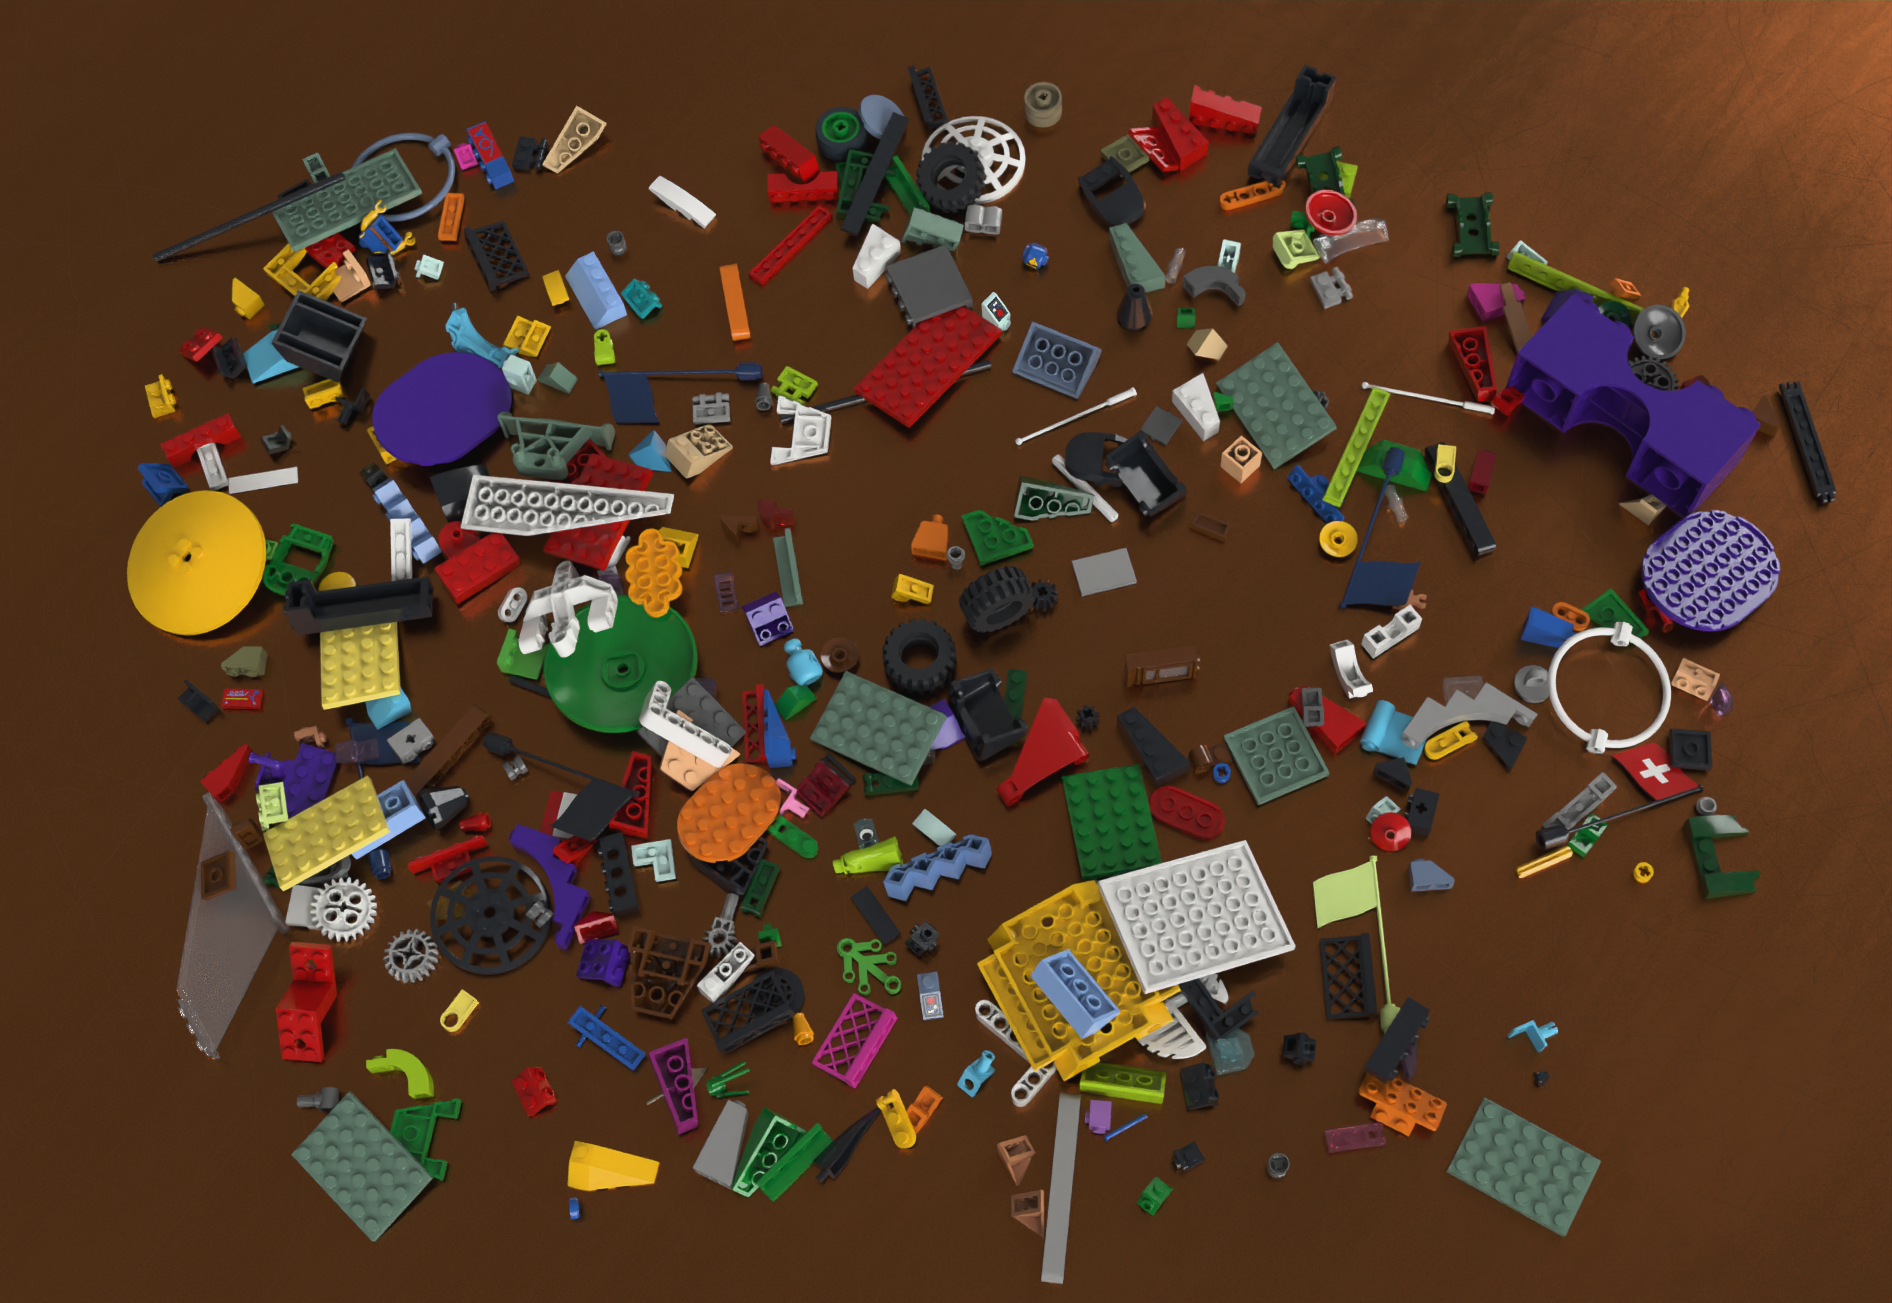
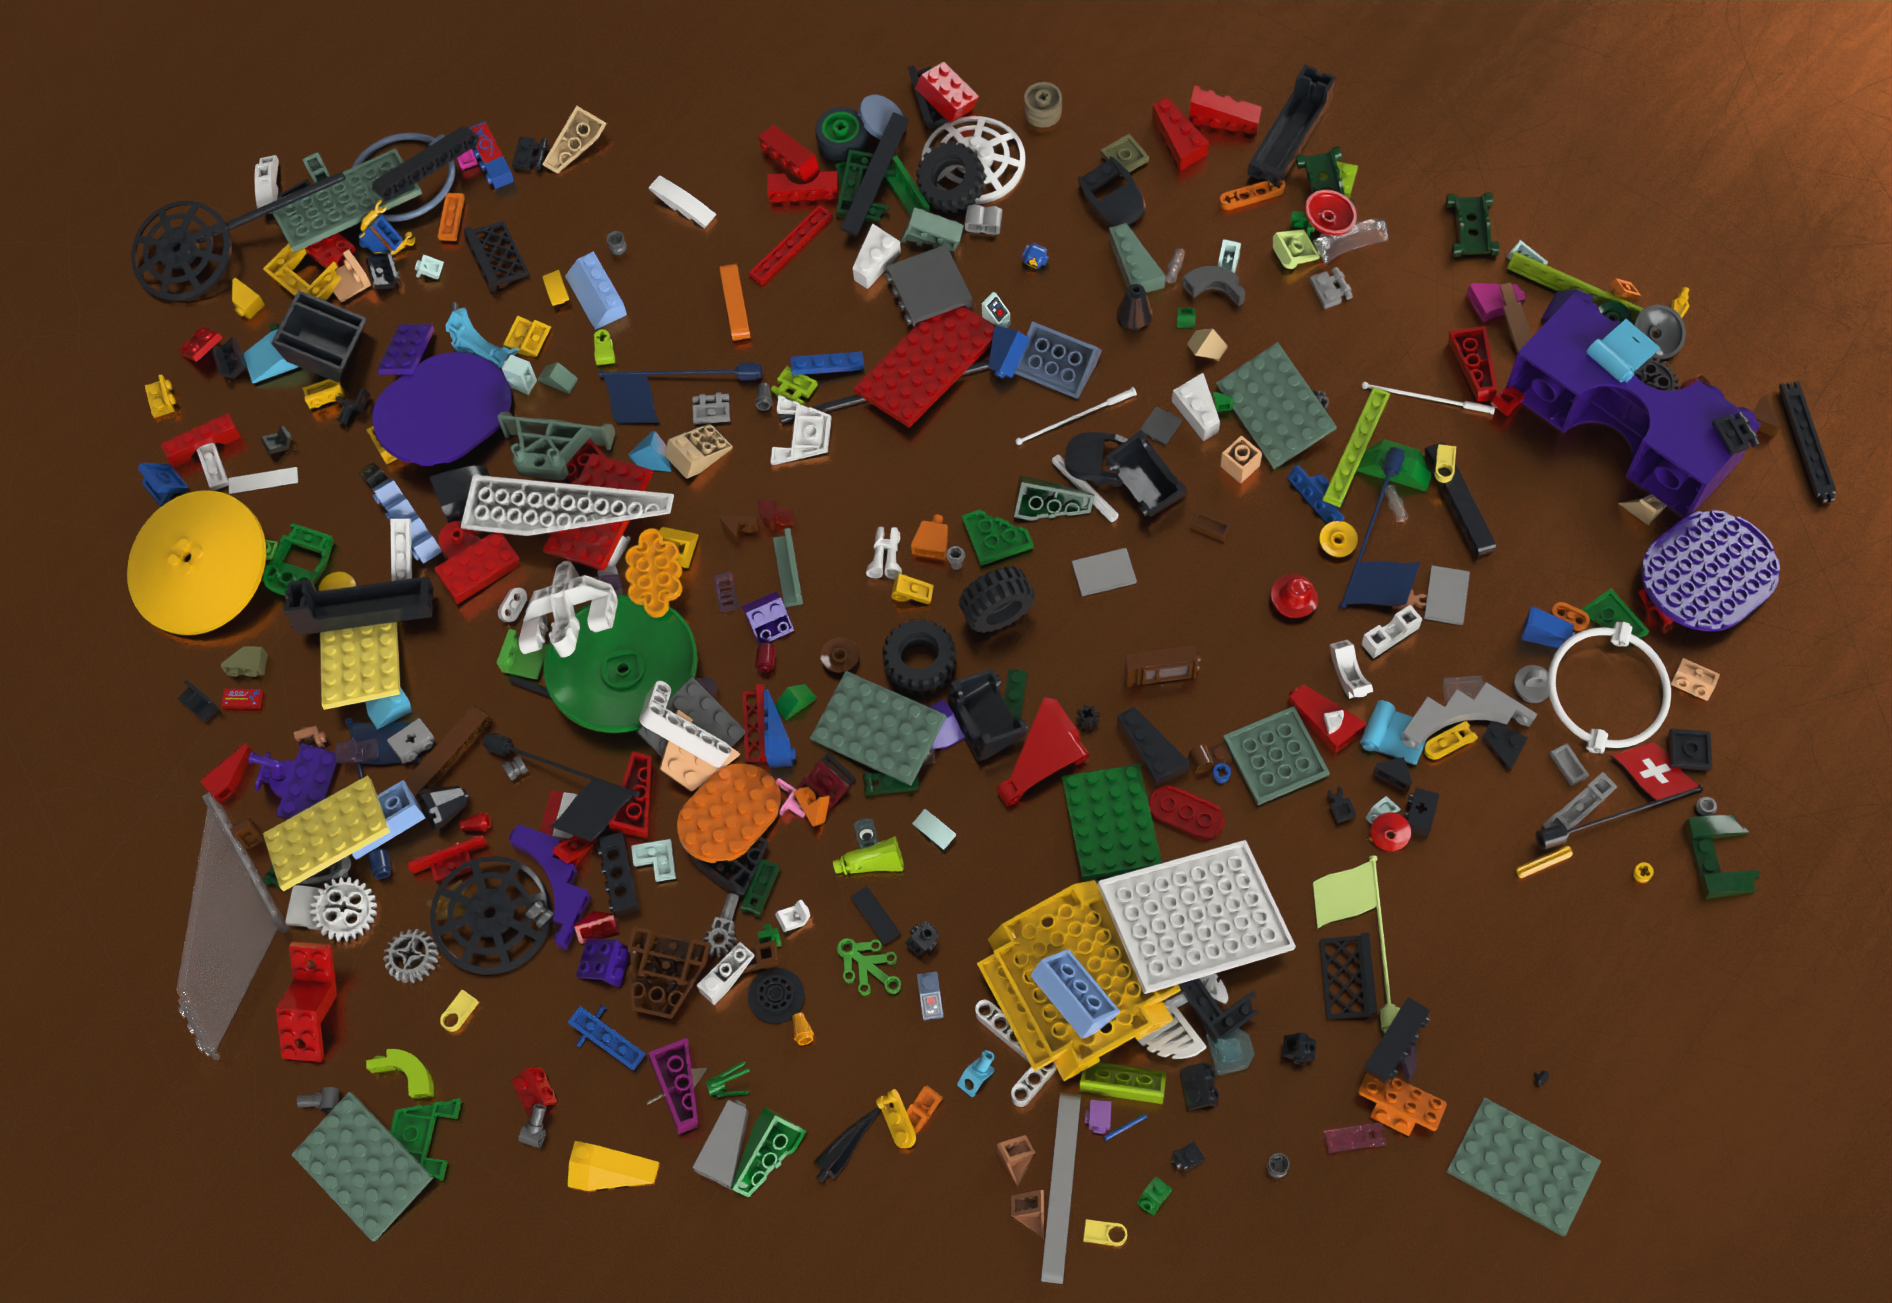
reddish brown tile [201,850,236,901] -> none
yellowish green bracket [256,782,289,831] -> none
blue tile [569,1197,580,1220] -> none
teal bracket [620,278,662,319] -> none
black fence [701,970,796,1055] -> none
green fence [756,1123,833,1202] -> none
green plate [766,814,819,858] -> none
medium azure piece [784,638,823,685] -> none
dark pink fence [812,993,897,1089] -> none
medium blue brick [883,834,992,901] -> none
black gear [1031,579,1058,612] -> none
red wing [1127,126,1180,172] -> none
dark grey slope [1301,688,1324,726] -> none
sand blue slope [1408,859,1455,891] -> none
dark red brick [1468,449,1497,495] -> none
medium azure bracket [1507,1020,1558,1052] -> none
green slope [1567,812,1608,858] -> none
slope [1710,683,1734,716] -> none
none -> black dish [131,201,232,302]
none -> white slope [255,155,279,213]
none -> black beam [372,126,479,200]
none -> dark purple plate [377,324,434,375]
none -> dark grey pin [519,1104,546,1148]
none -> dark red brick [755,643,776,673]
none -> white bracket [775,900,810,932]
none -> blue plate [790,352,864,375]
none -> orange slope [793,787,830,826]
none -> white piece [866,527,902,579]
none -> red brick [915,62,979,123]
none -> blue slope [988,325,1030,378]
none -> light yellow piece [1083,1219,1127,1246]
none -> red hat [1270,574,1318,618]
none -> white tile [1323,710,1344,734]
none -> black plate [1327,786,1356,824]
none -> light grey tile [1424,566,1470,625]
none -> light grey tile [1549,743,1589,787]
none -> medium azure door [1586,319,1660,383]
none -> black plate [1712,412,1760,455]

